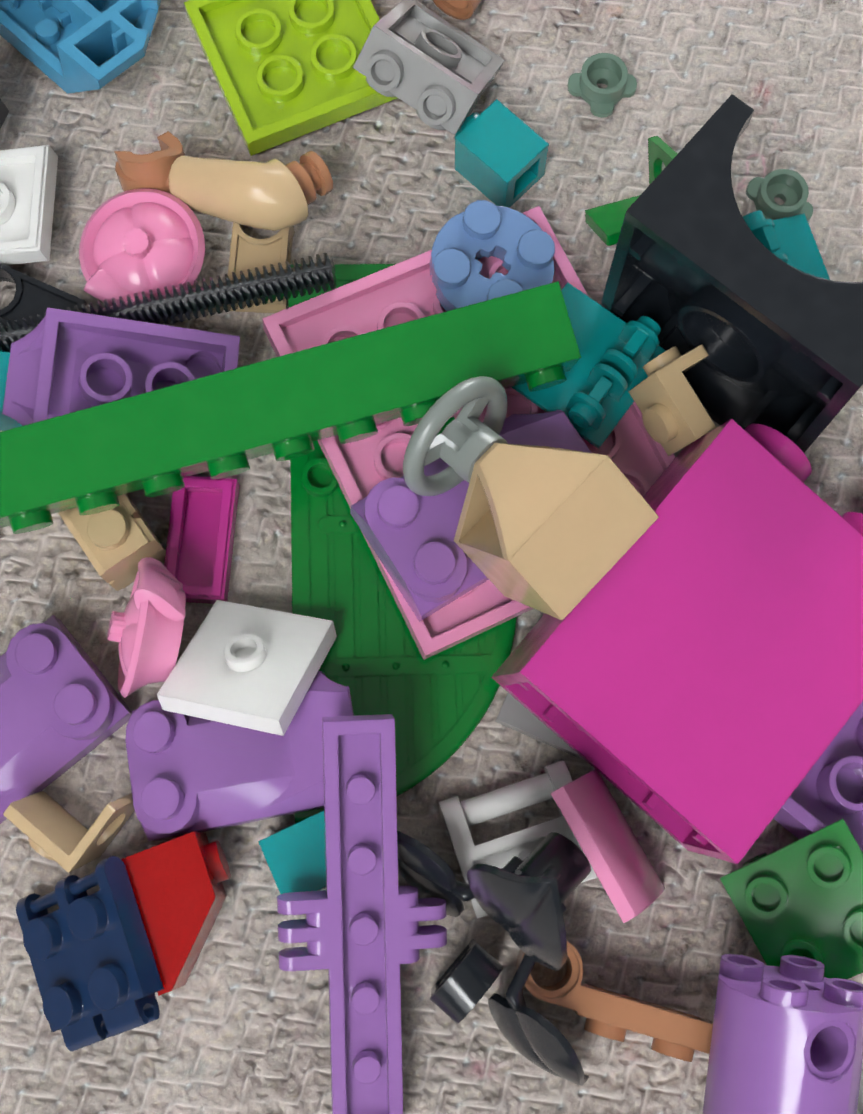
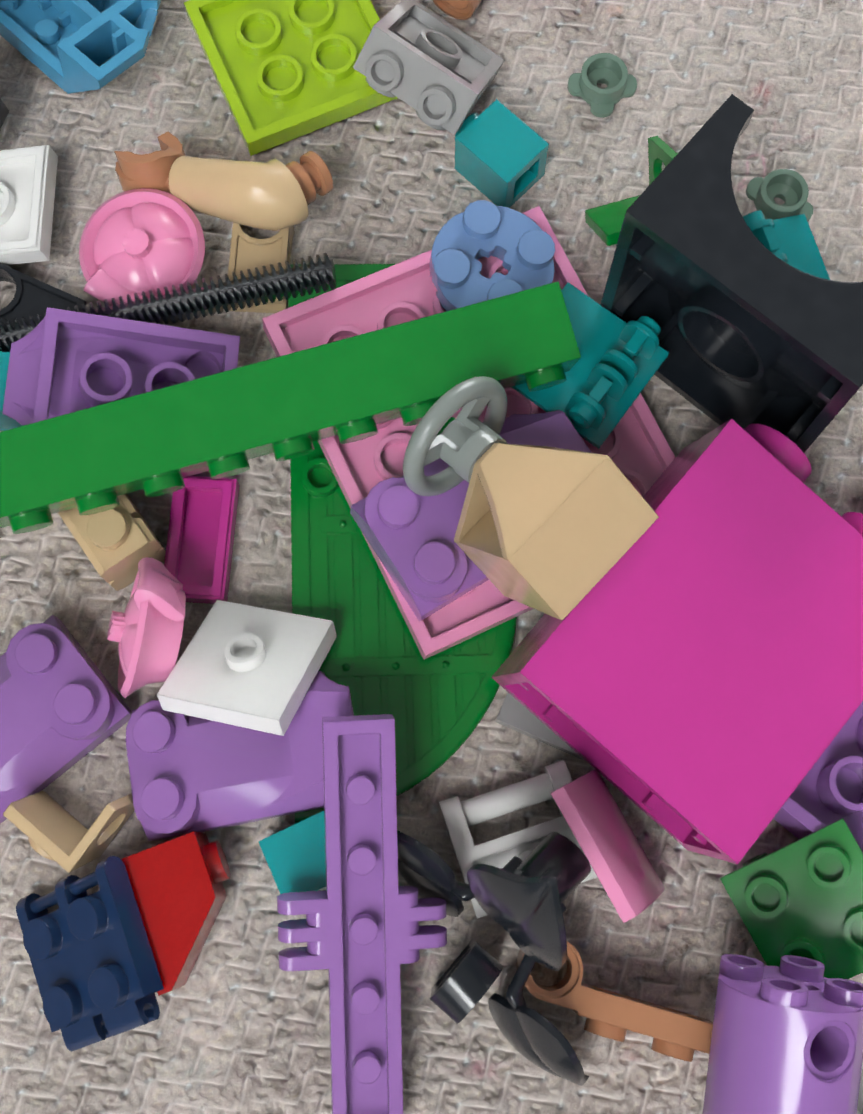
tan bracket [629,344,716,456] -> none

